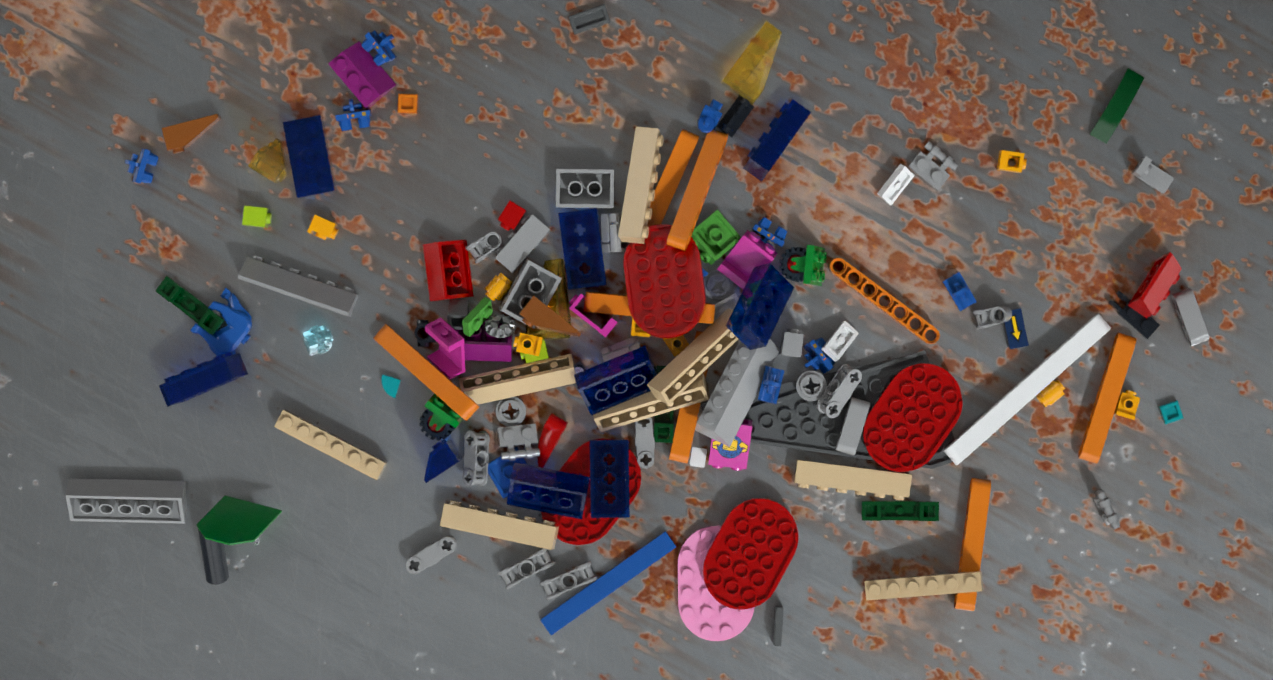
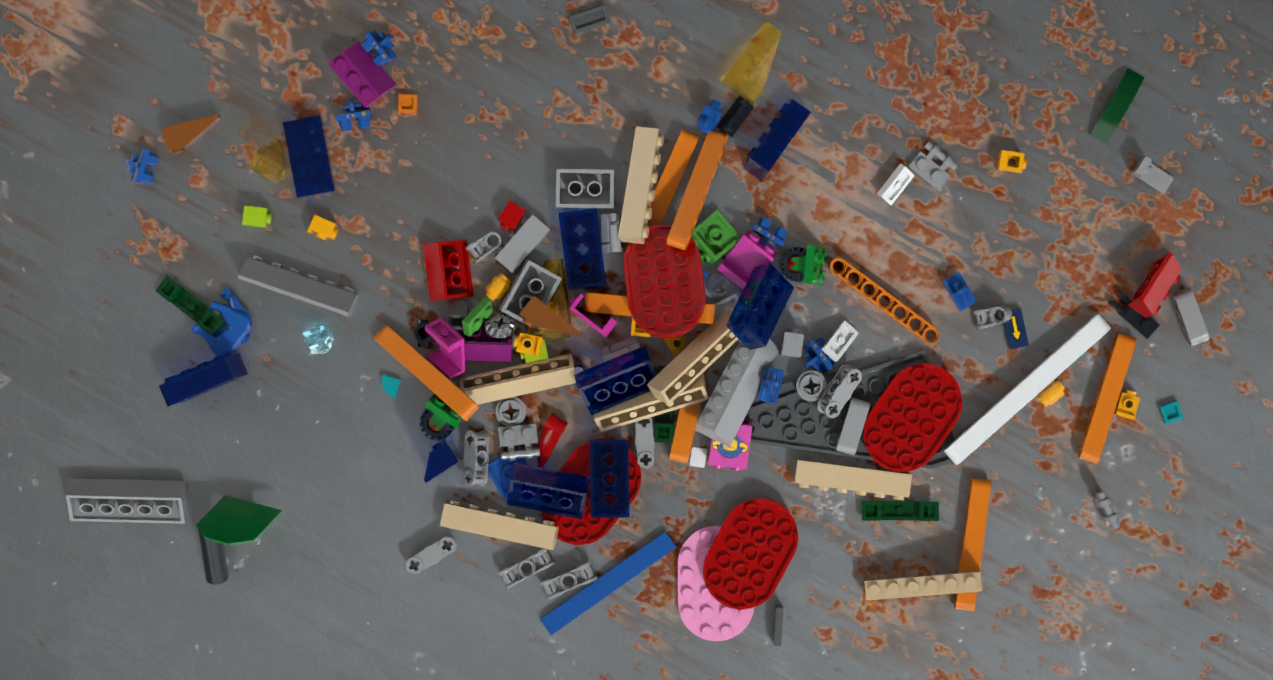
tan brick [274,409,387,480] -> none

